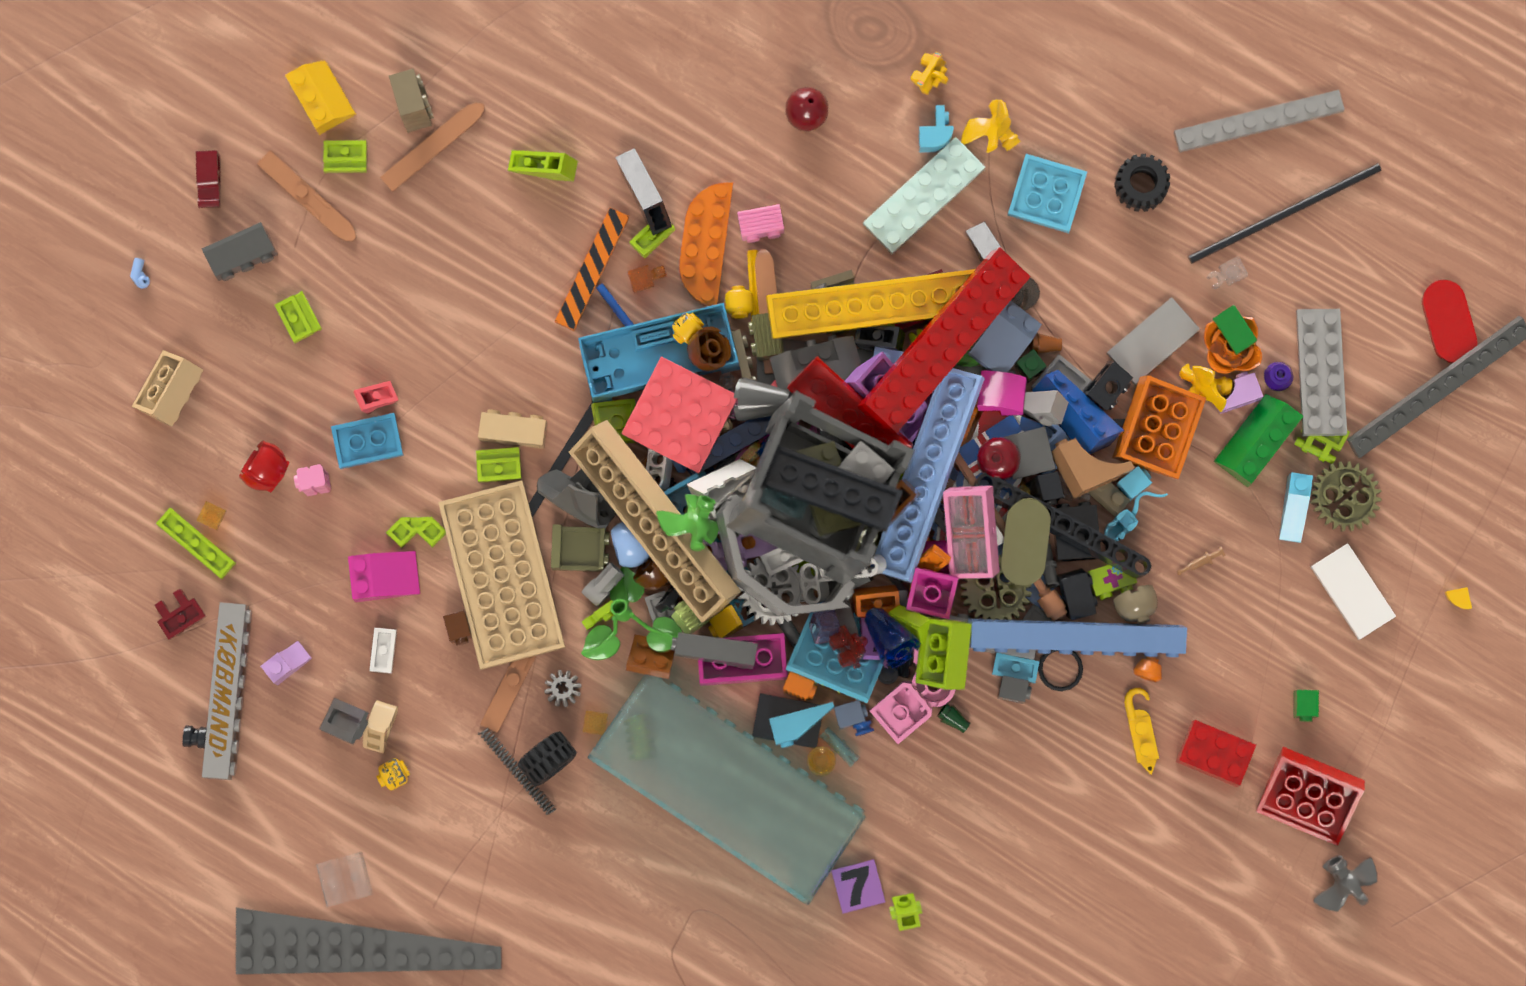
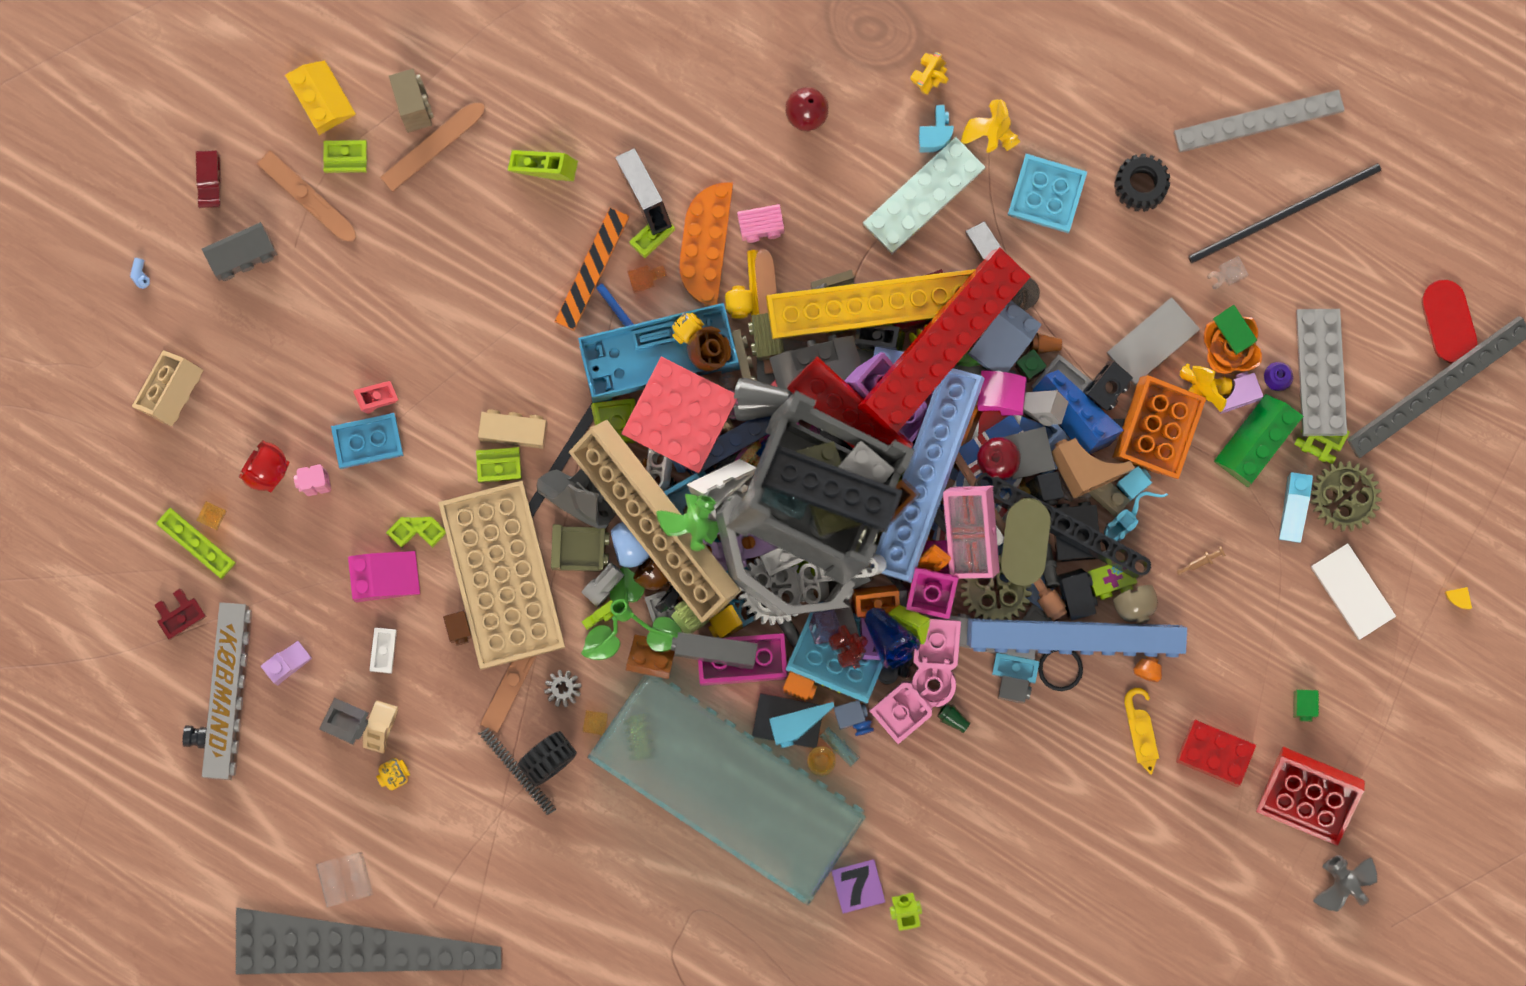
lime plate [275,291,322,343] -> none
lime slope [915,618,972,690] -> none

